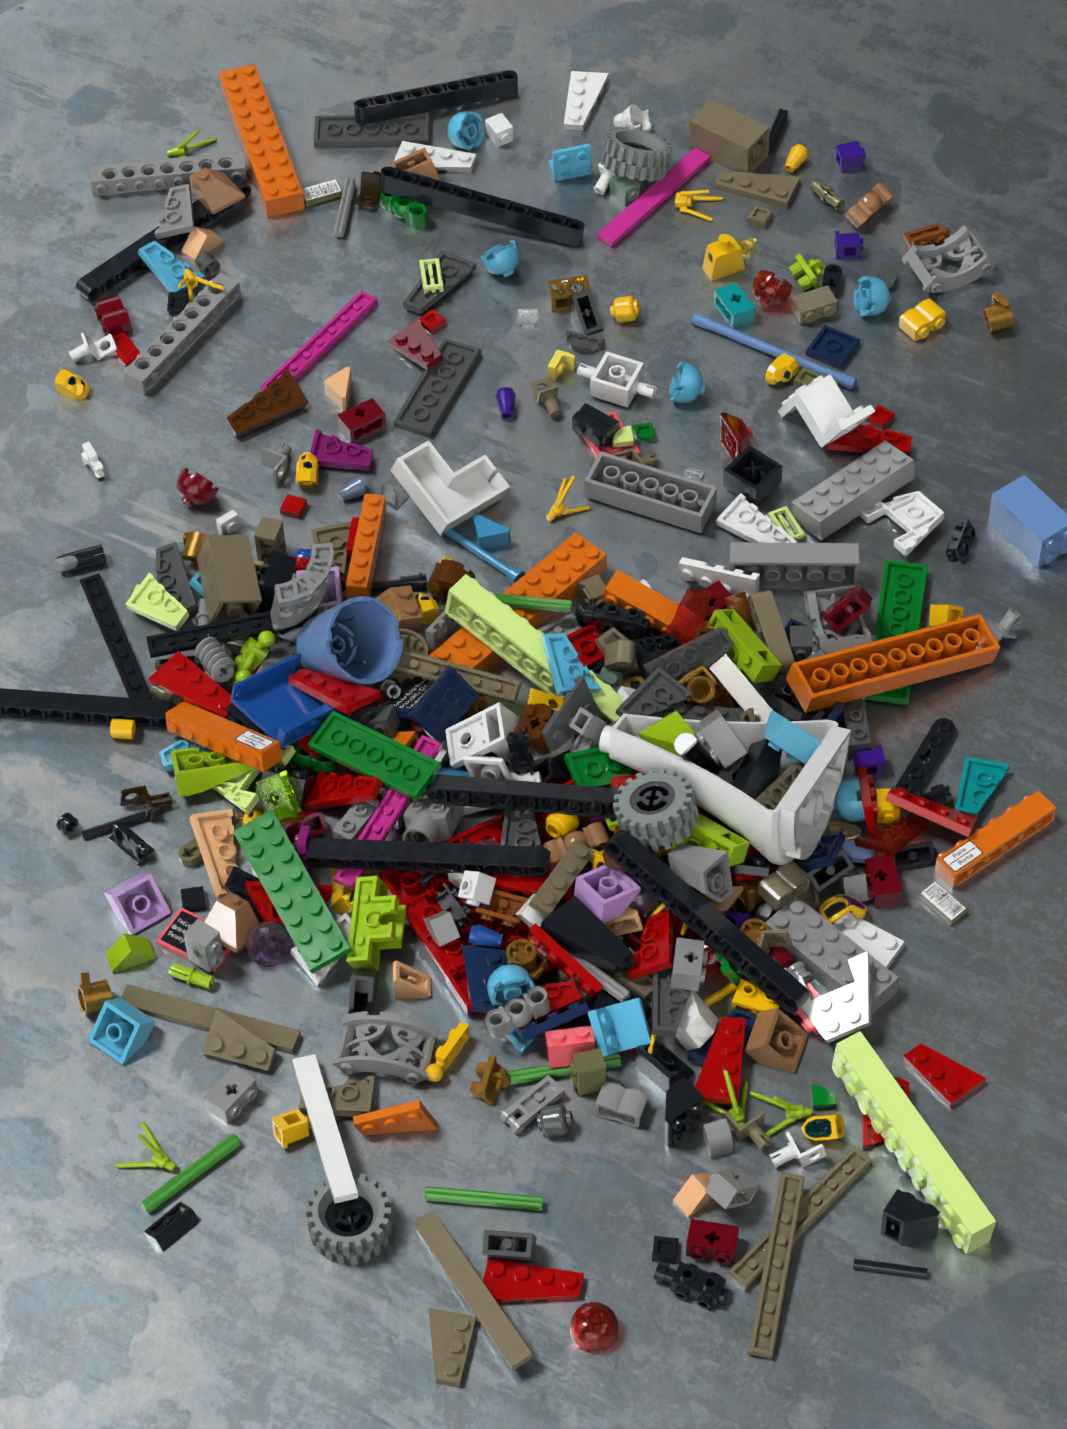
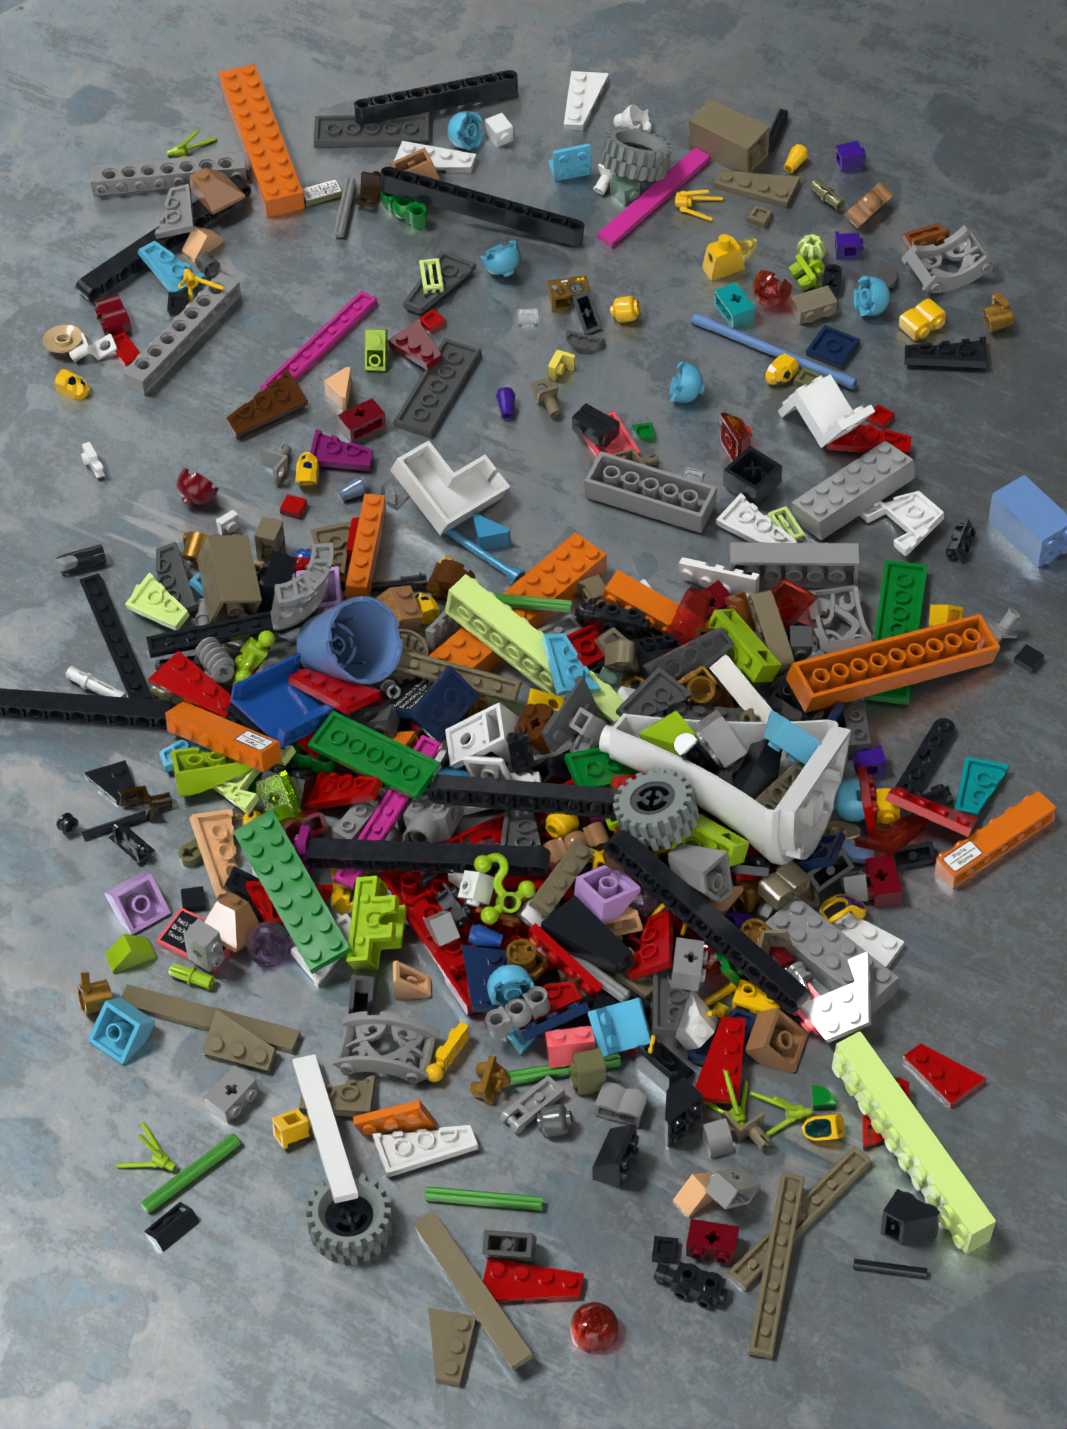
yellow gear [110,719,136,740] -> none
yellow plant [545,475,590,522] -> none
white brick [577,351,657,408] -> none
yellowish green tile [613,425,634,448] -> none
white bracket [769,1131,826,1168] -> none
dark red brick [823,583,873,633] -> none
tile [918,881,967,926] -> none
none -> tan dish [43,325,83,353]
none -> white pin [66,666,127,698]
none -> black wing [85,760,137,805]
none -> lime slope [365,329,388,371]
none -> white wing [372,1125,478,1178]
none -> lime piece [474,853,536,925]
none -> black slope [592,1124,639,1188]
none -> yellow hand [707,1001,730,1018]
none -> clear red slope [771,578,818,629]
none -> yellowish green piece [797,234,827,263]
none -> black wing [904,337,987,368]
none -> black tile [1014,644,1044,673]

